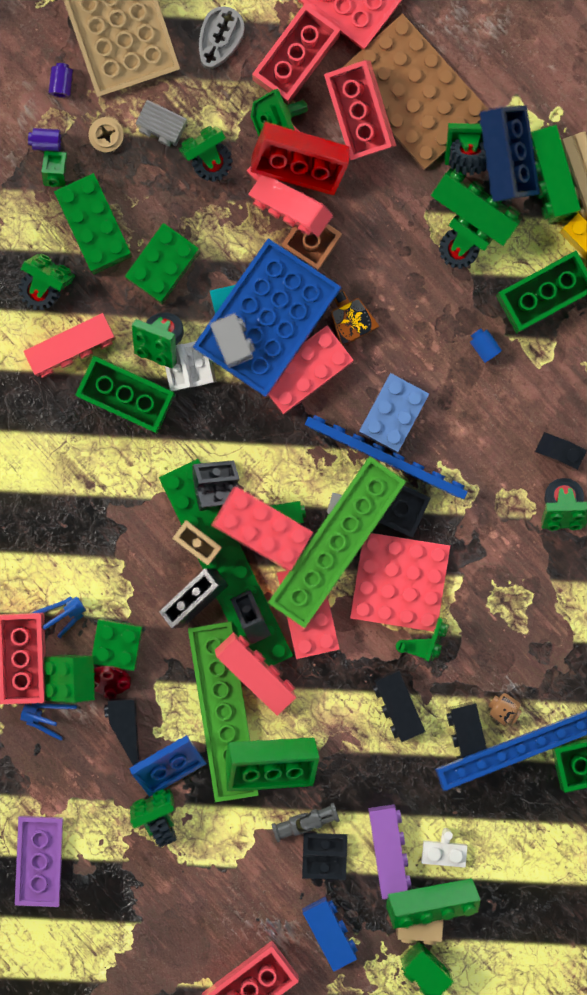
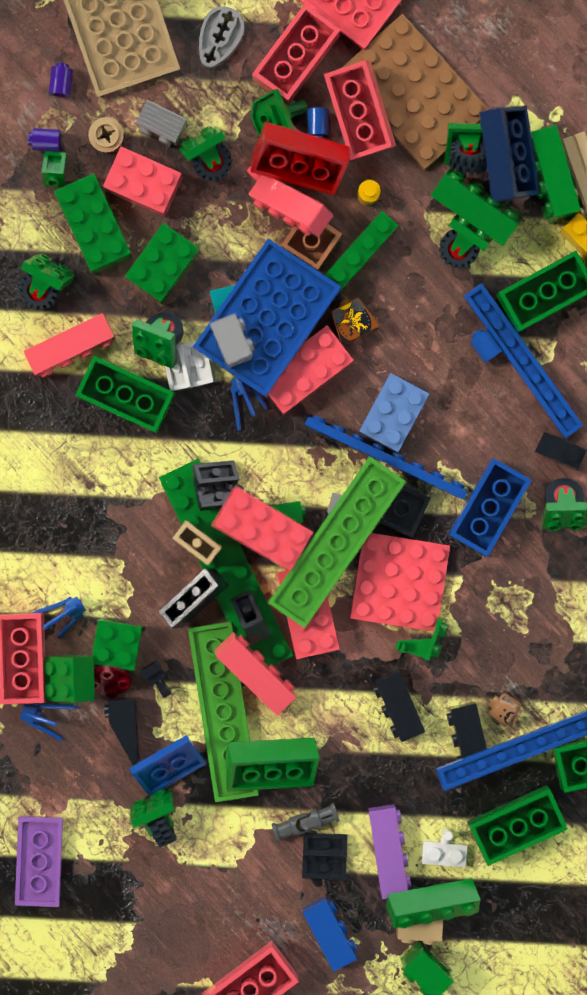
none -> coral brick [103,147,183,217]
none -> black piece [140,660,171,698]
none -> blue plant [230,378,268,431]
none -> blue brick [307,108,329,139]
none -> green brick [324,211,398,293]
none -> yellow brick [357,180,381,206]
none -> blue brick [447,458,532,557]
none -> blue plate [463,283,583,439]
none -> green brick [467,785,568,866]

